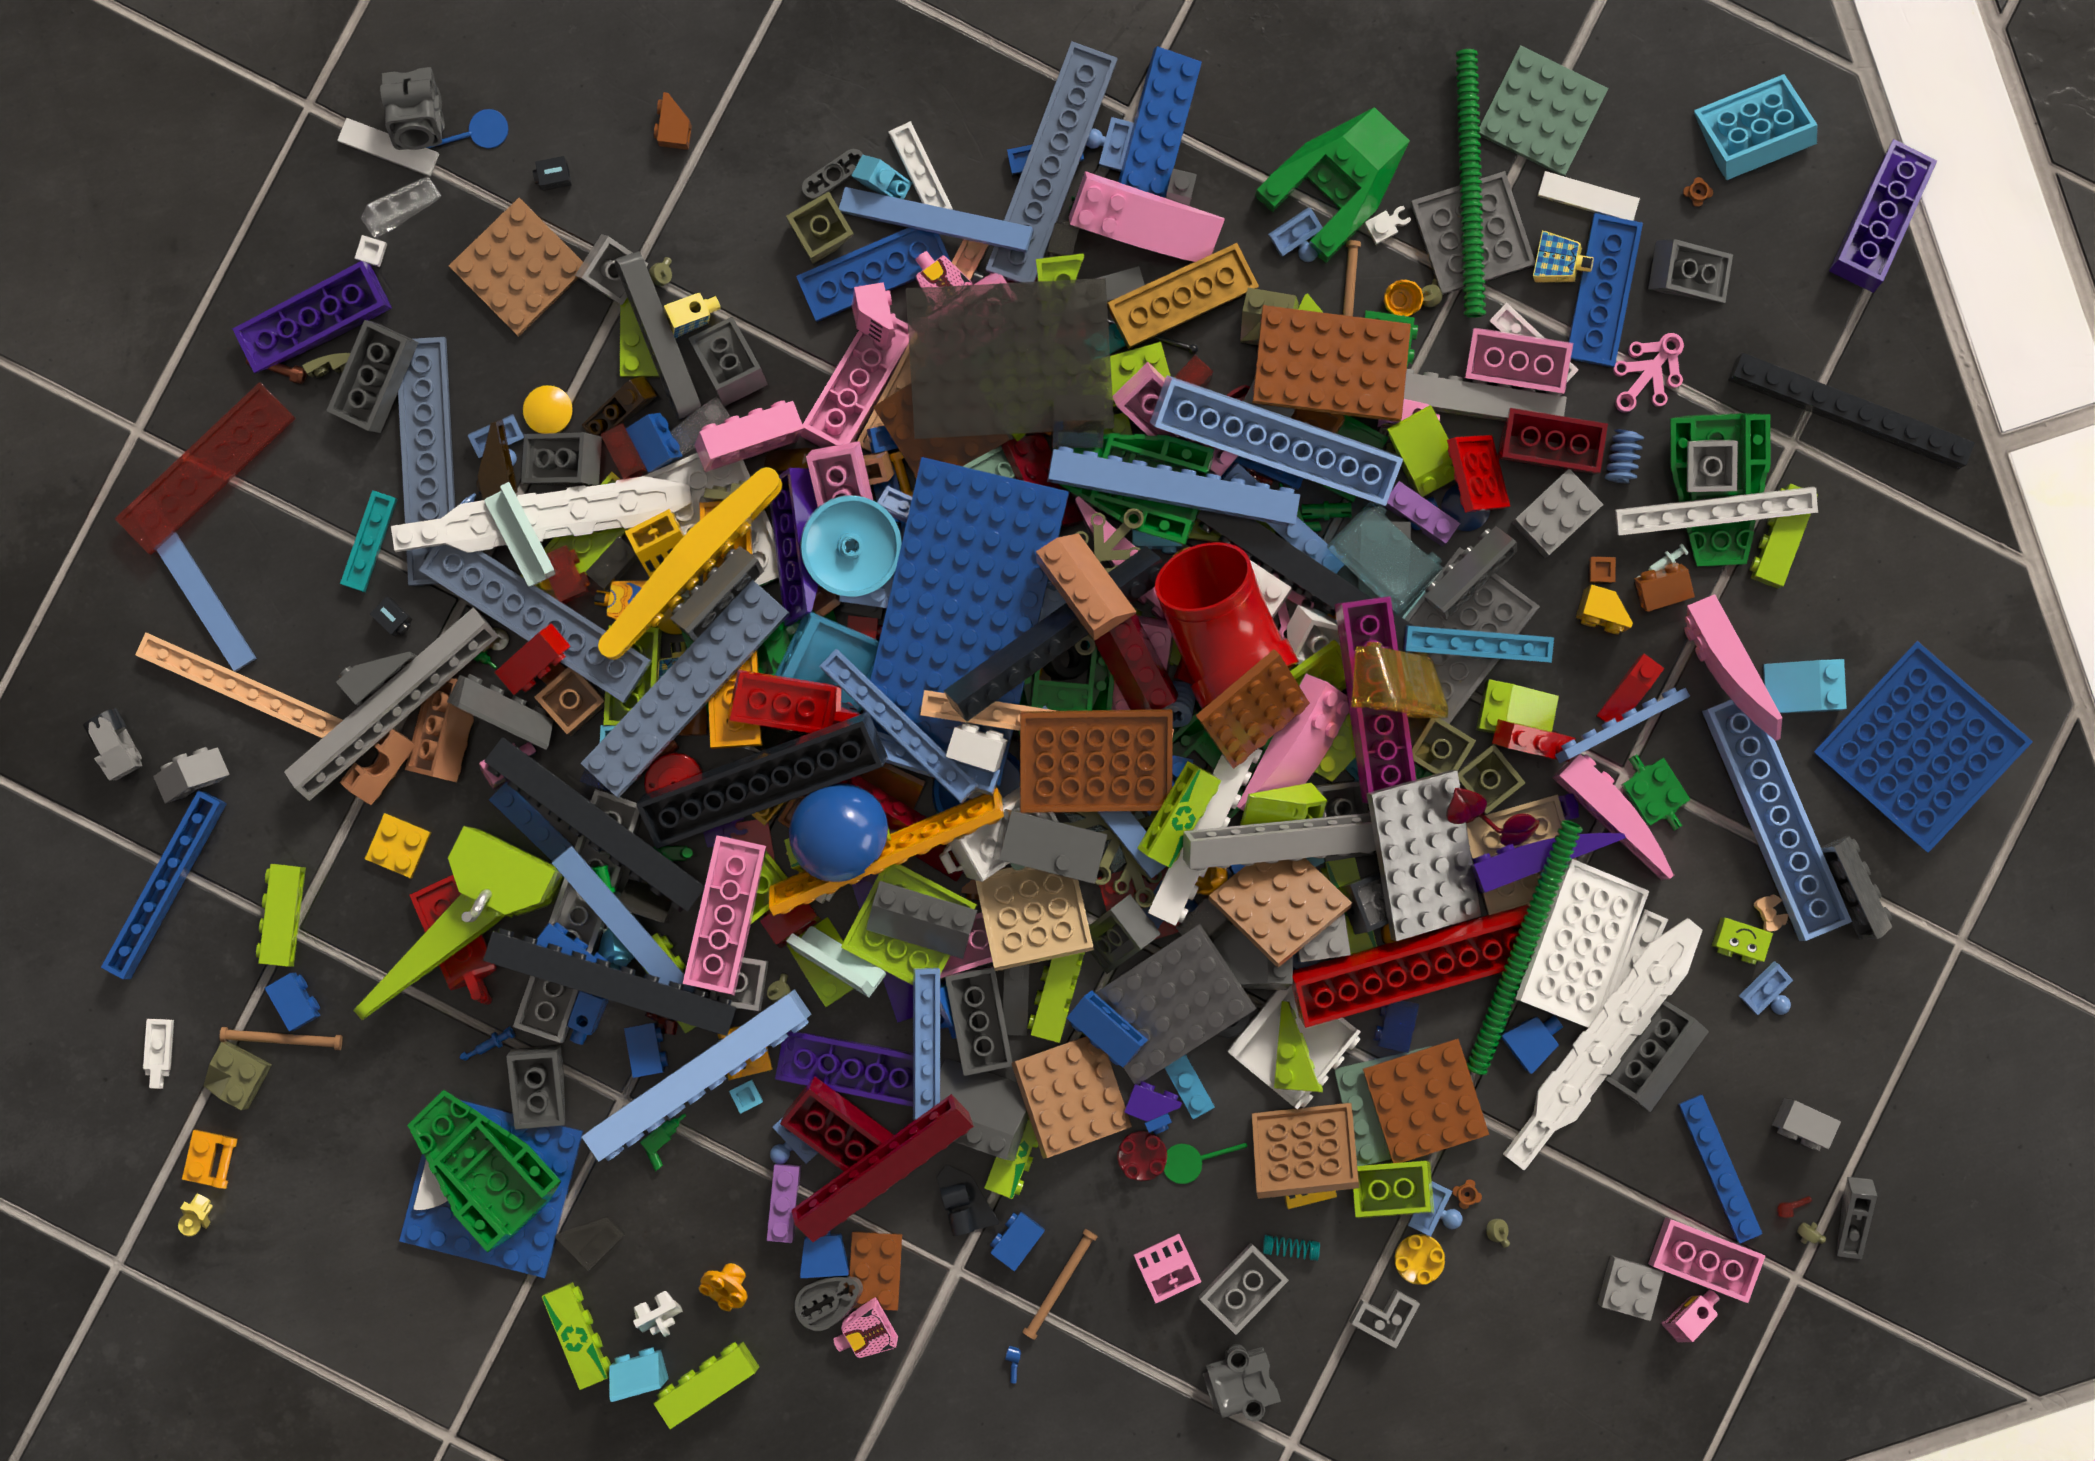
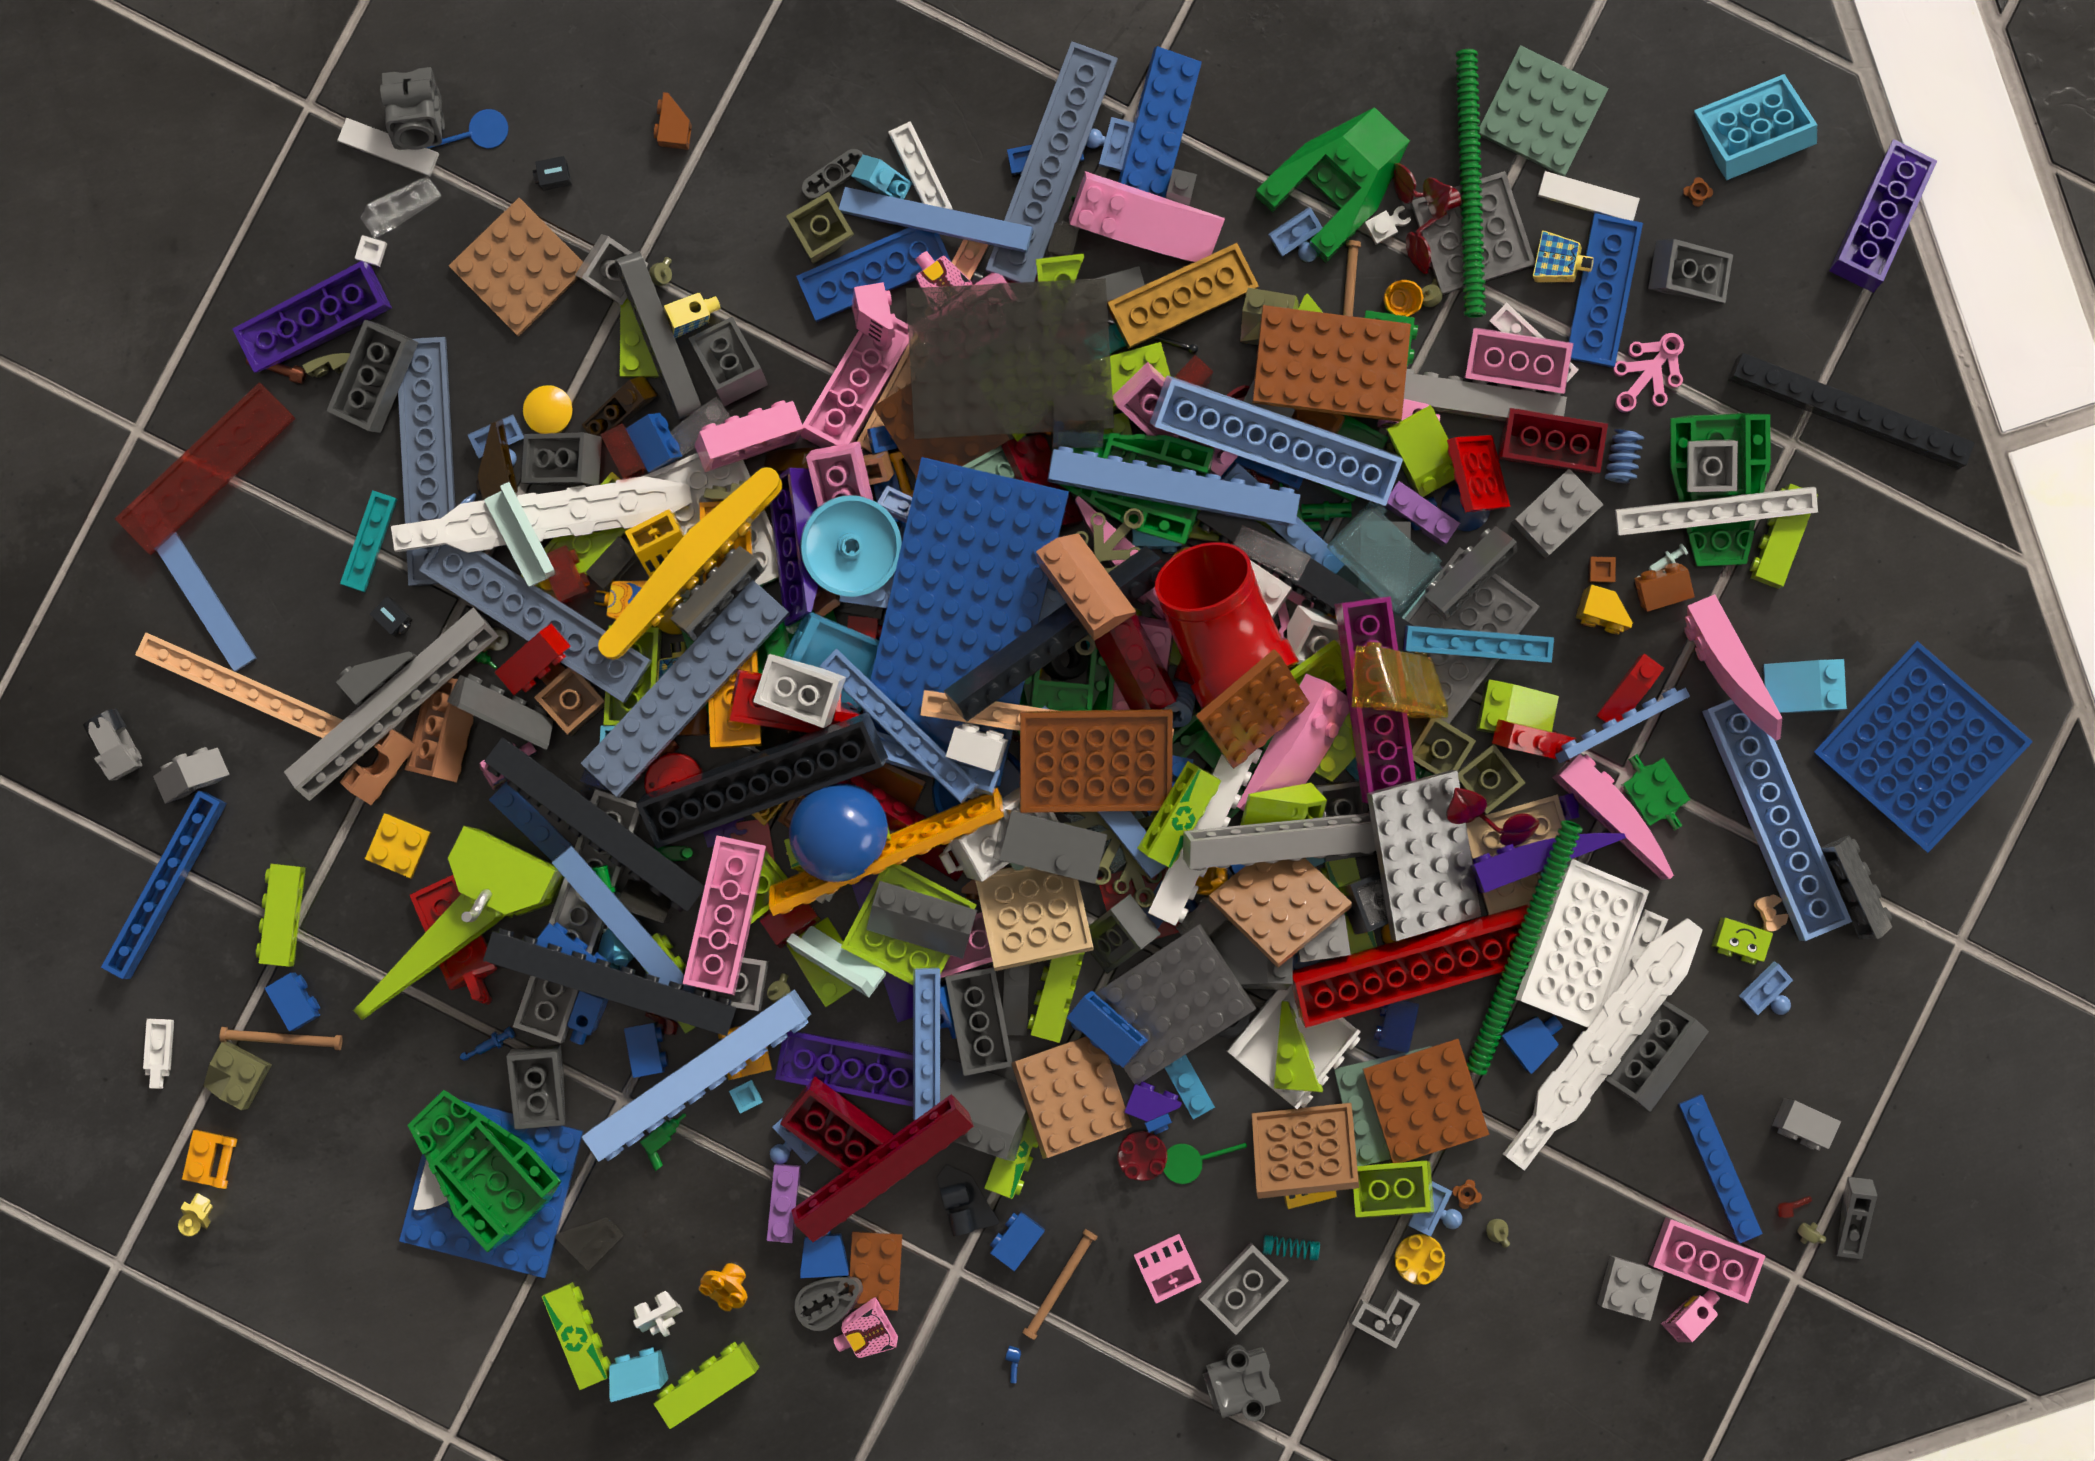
none -> white slope [753,654,846,728]
none -> clear slope [1233,525,1311,581]
none -> dark red plant [1393,163,1461,274]

